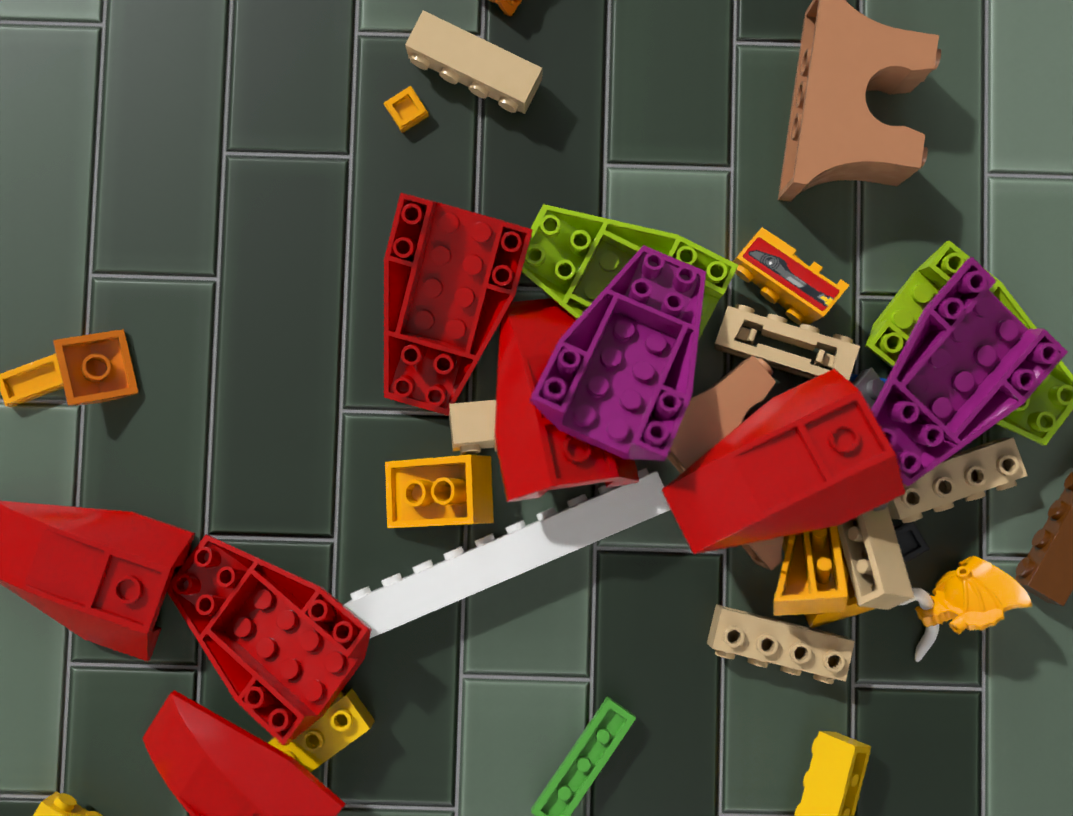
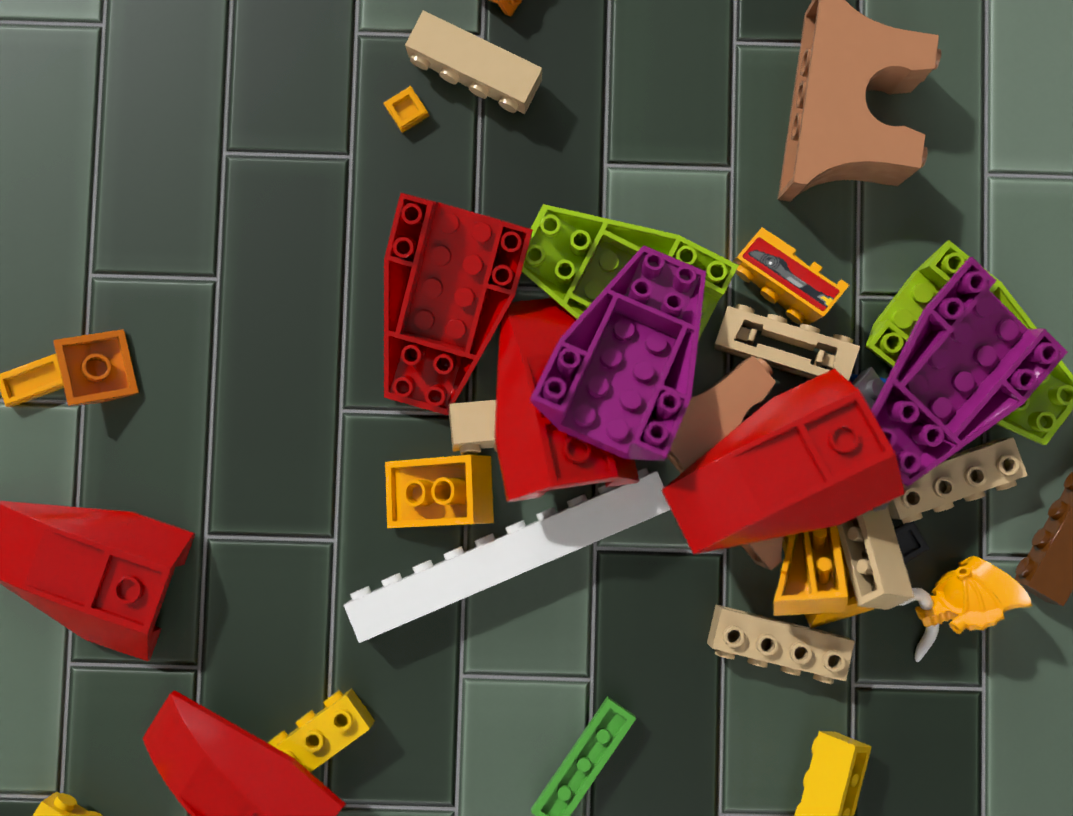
red wedge [167,534,372,746] -> none

